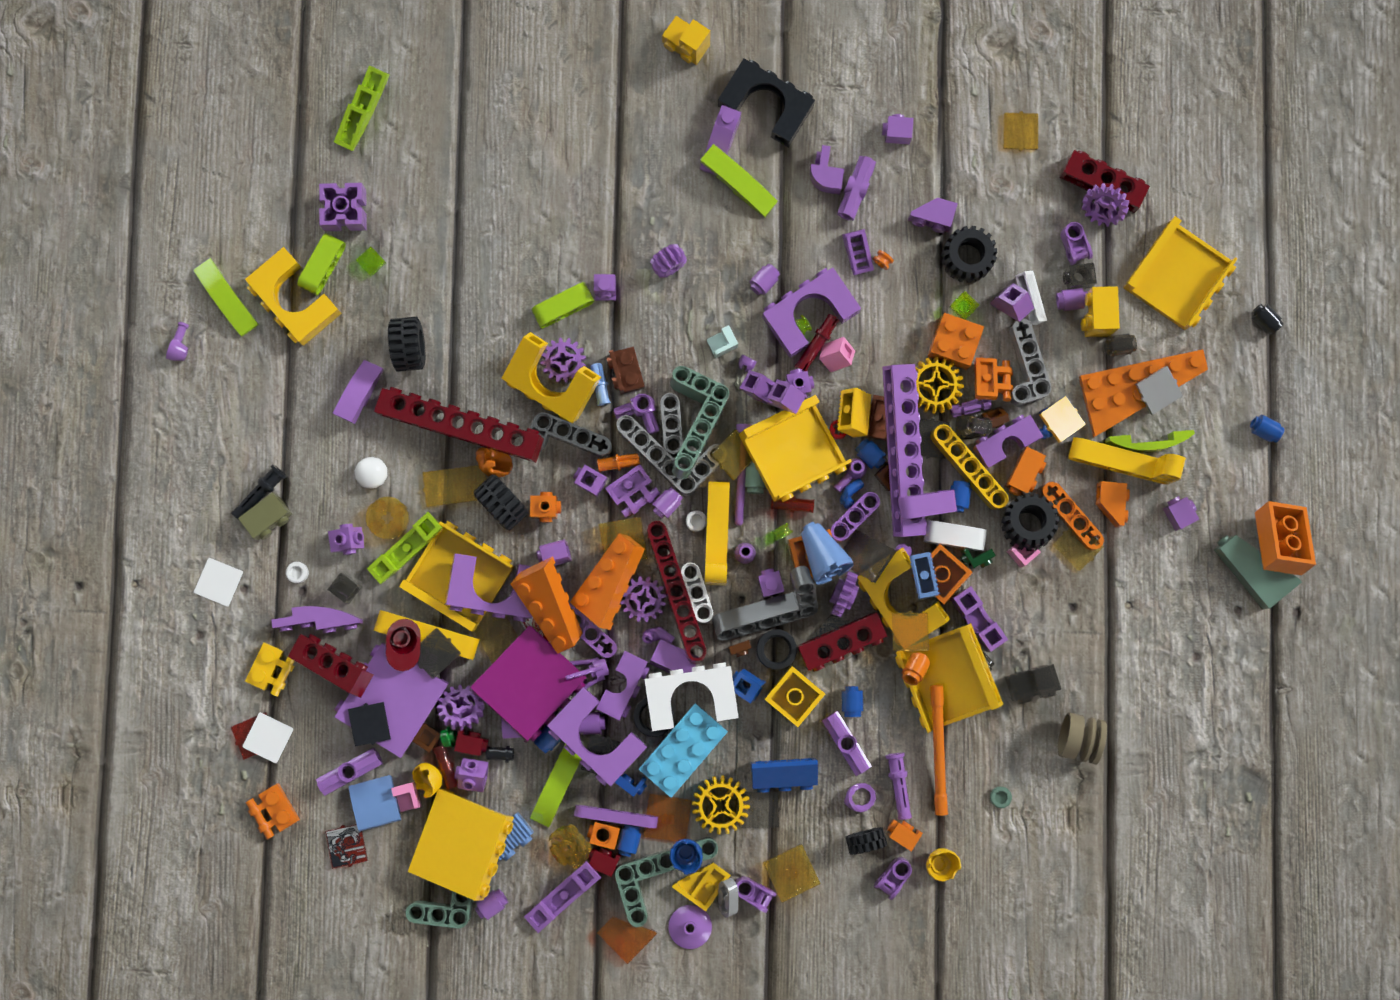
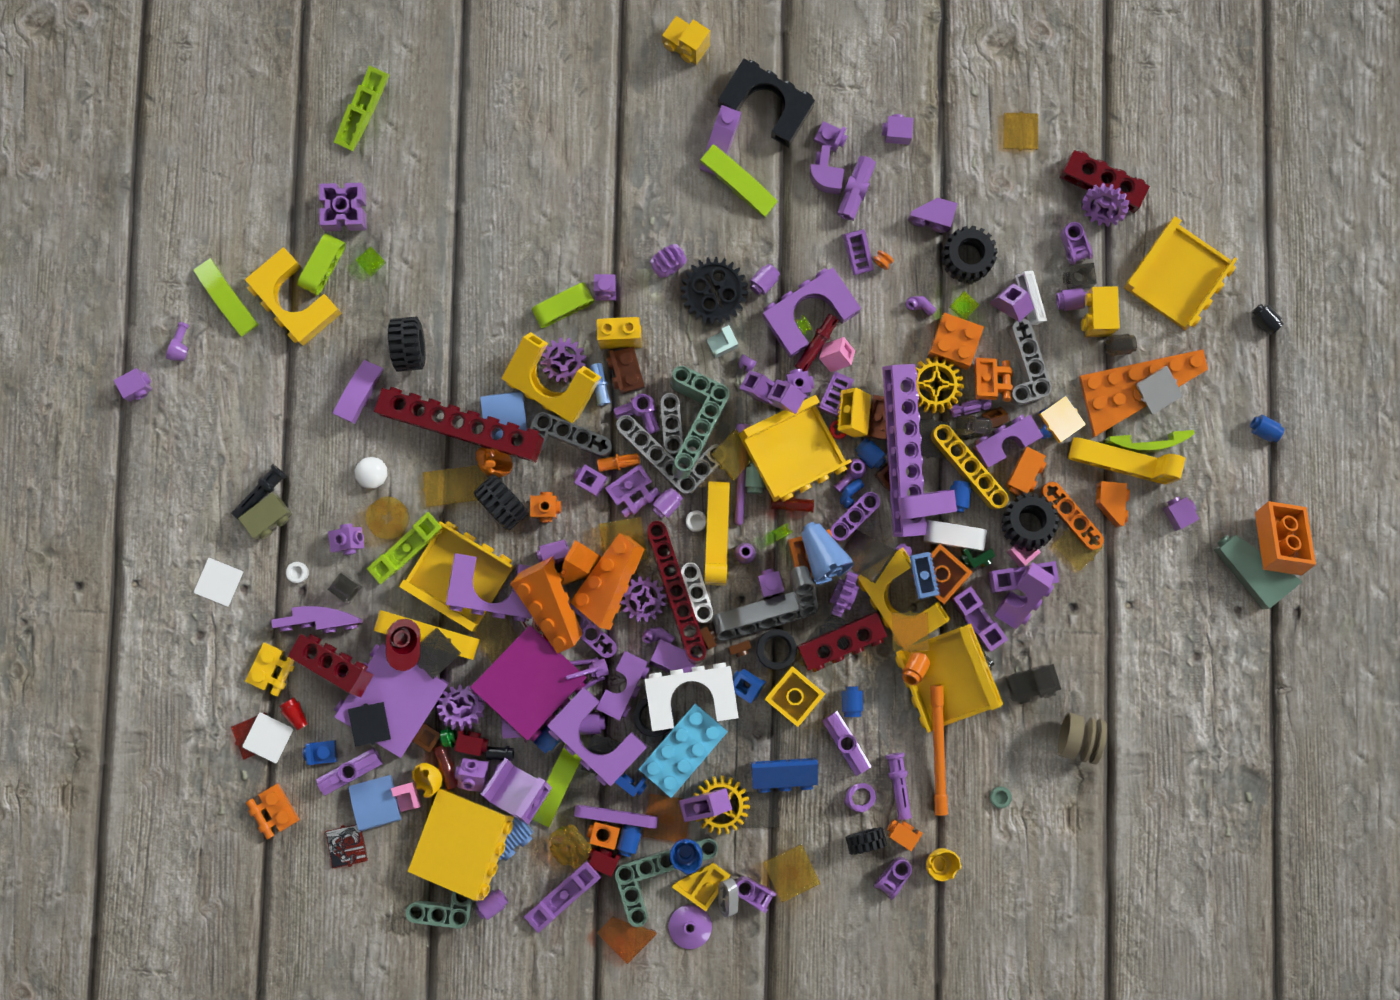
none -> medium lavender brick [114,368,152,402]
none -> red cone [279,697,308,731]
none -> blue bracket [303,740,338,765]
none -> medium blue slope [480,391,528,440]
none -> medium lavender panel [481,758,552,825]
none -> orange wedge [560,540,602,585]
none -> yellow panel [597,317,642,350]
none -> medium lavender slope [679,788,732,822]
none -> black gear [680,257,748,326]
none -> reddish brown plate [700,627,718,651]
none -> medium lavender bracket [814,121,848,152]
none -> medium lavender slope [818,371,854,418]
none -> medium lavender arm [905,296,937,317]
none -> medium lavender arch [988,561,1059,594]
none -> medium lavender arch [994,562,1055,629]

